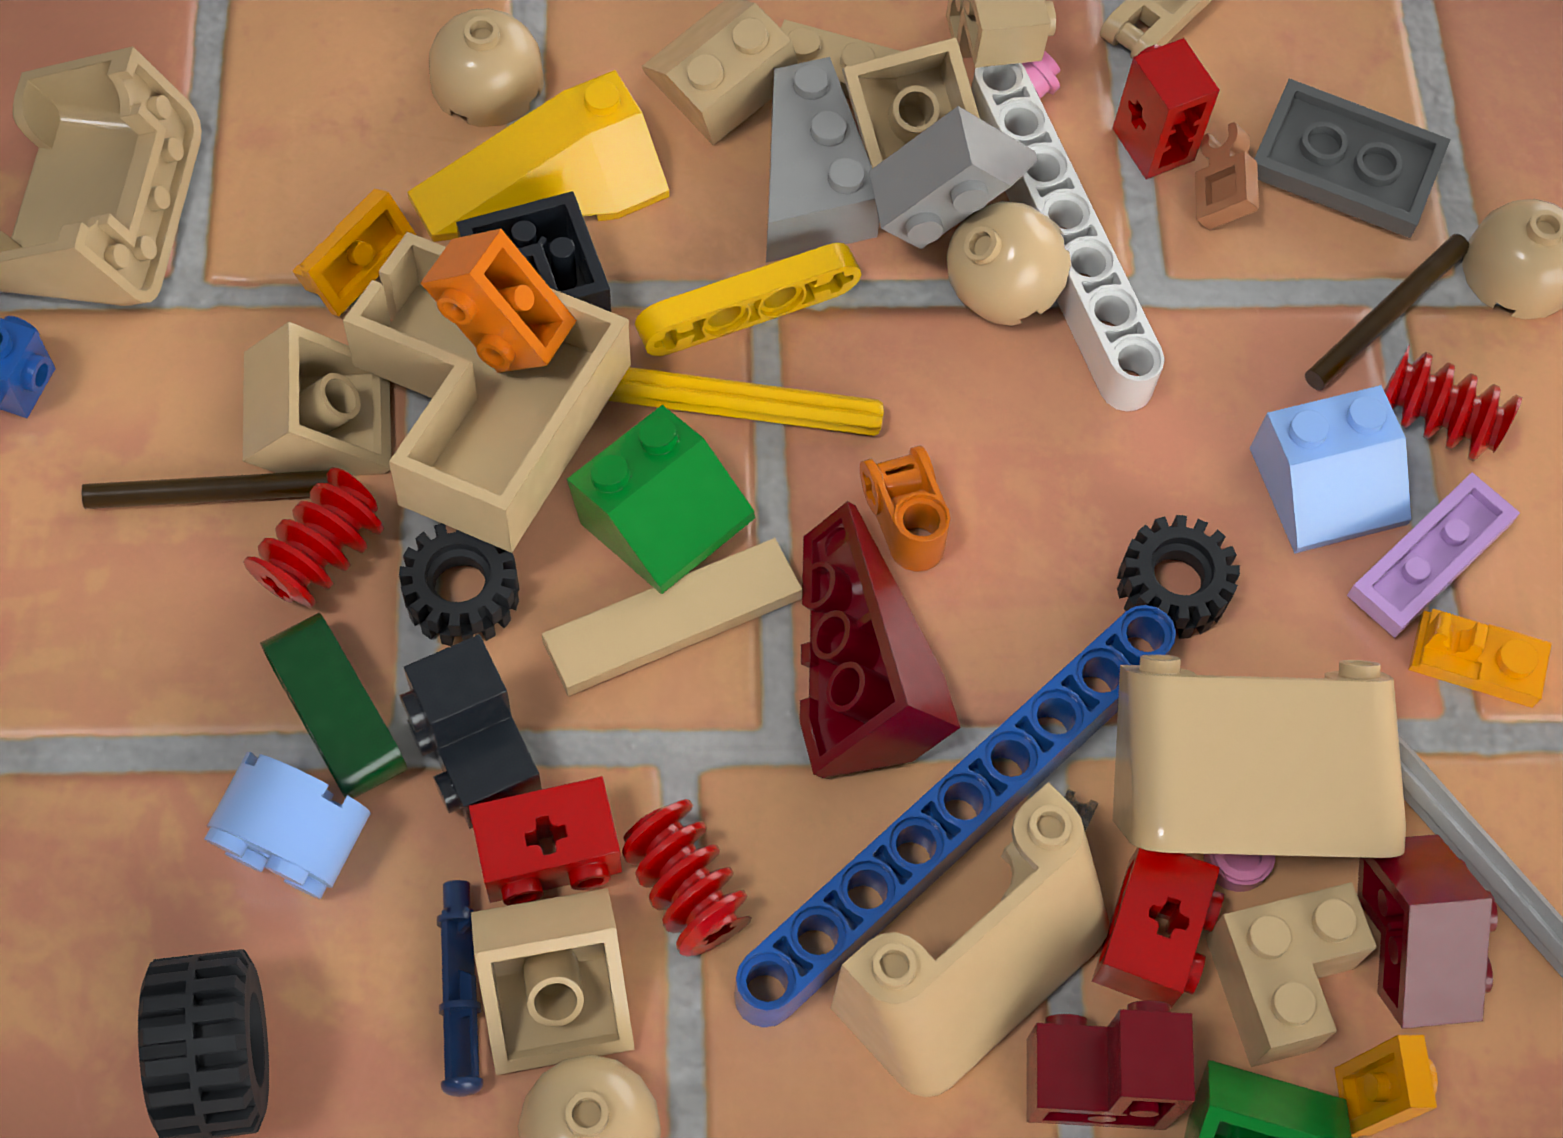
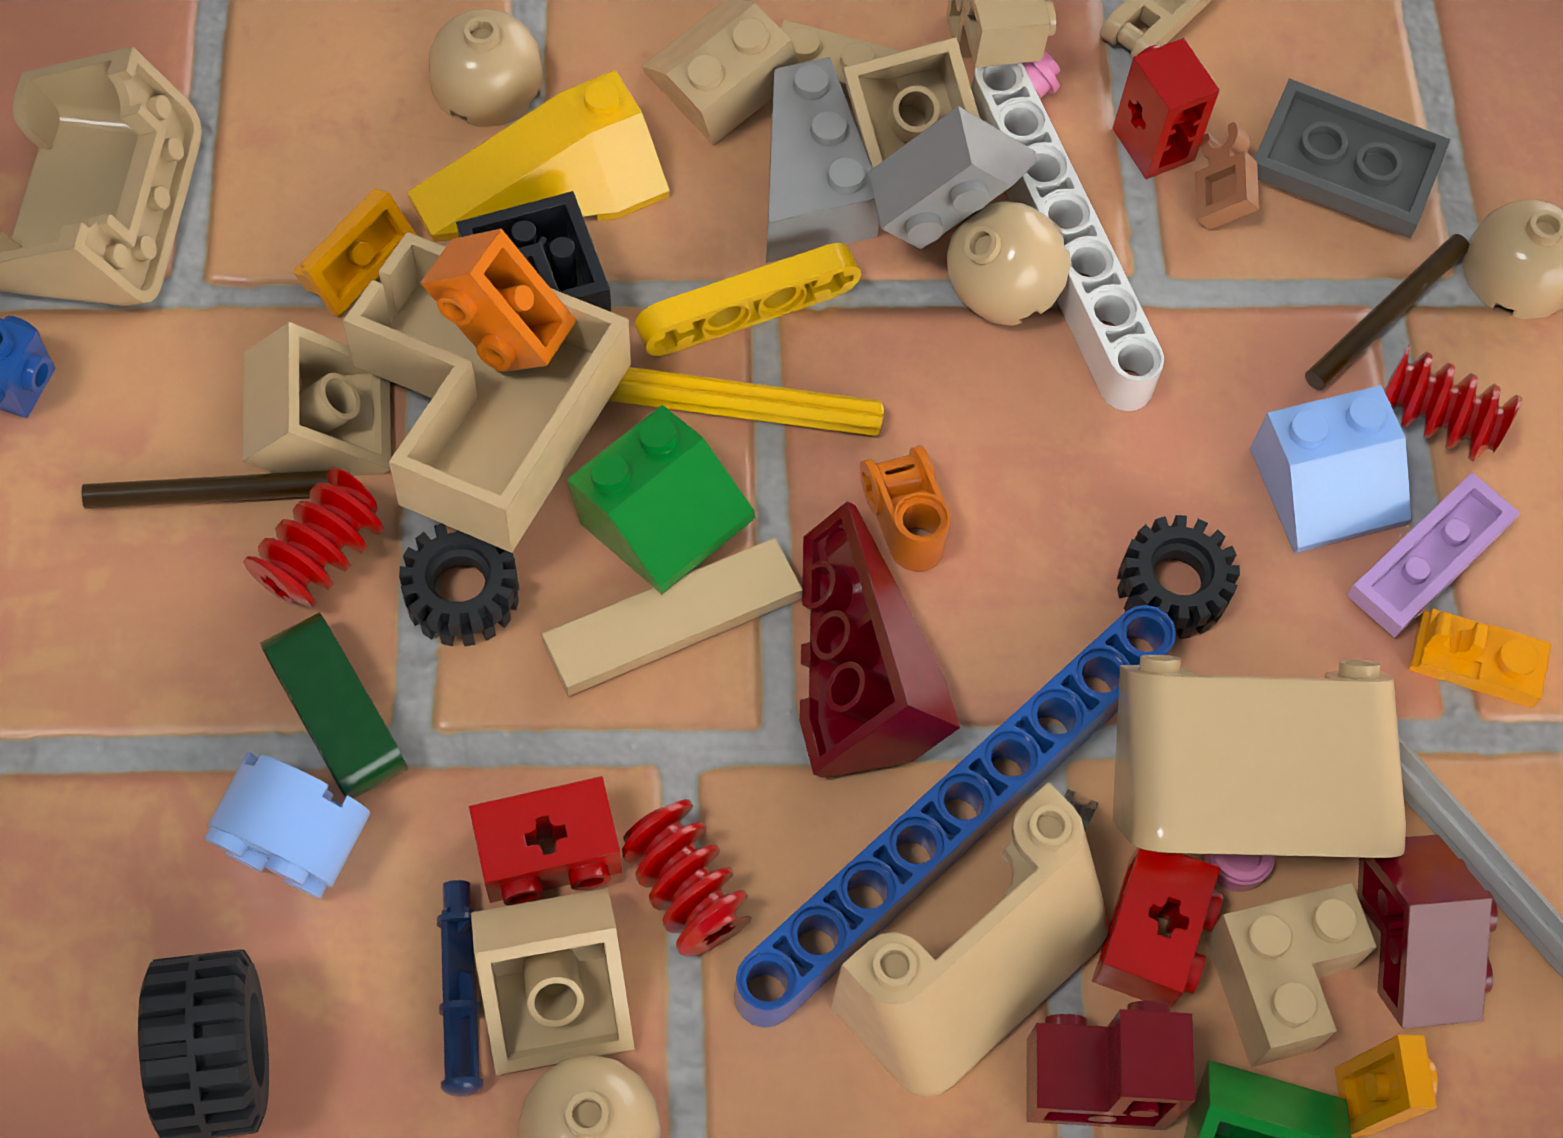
black brick [399,634,542,829] -> none

